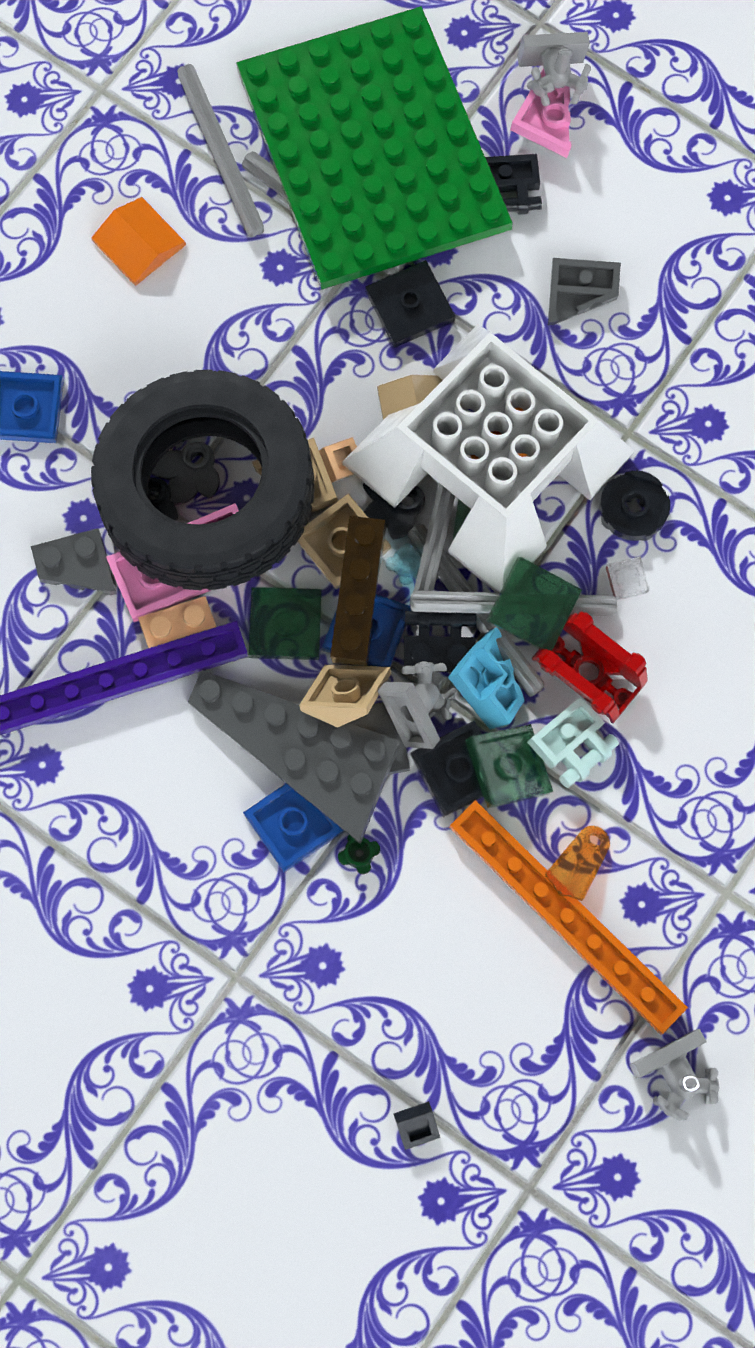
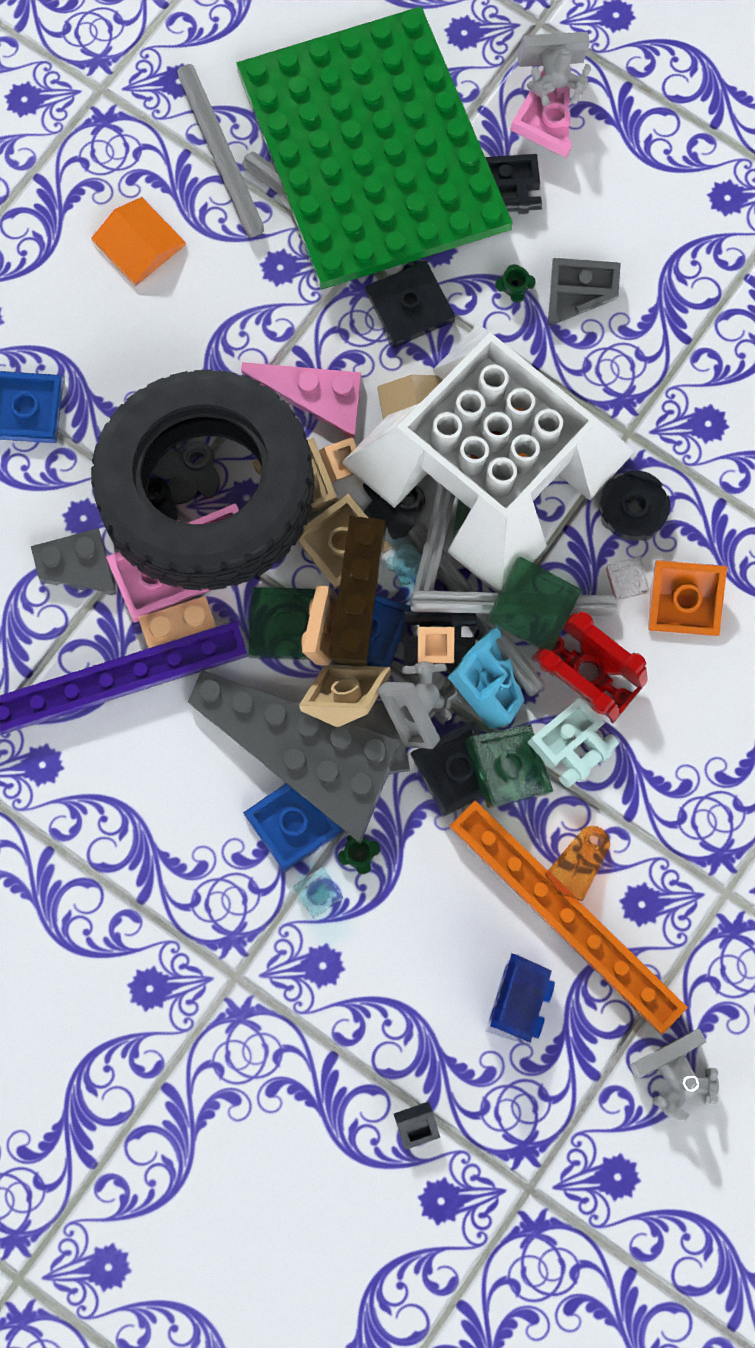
none -> bright pink wing [241,362,361,439]
none -> clear light blue plate [293,867,343,919]
none -> light nougat plate [302,586,339,666]
none -> light nougat plate [418,627,454,663]
none -> clear blue slope [485,953,555,1045]
none -> dark green plate [495,264,536,303]
none -> orange slope [648,560,727,636]

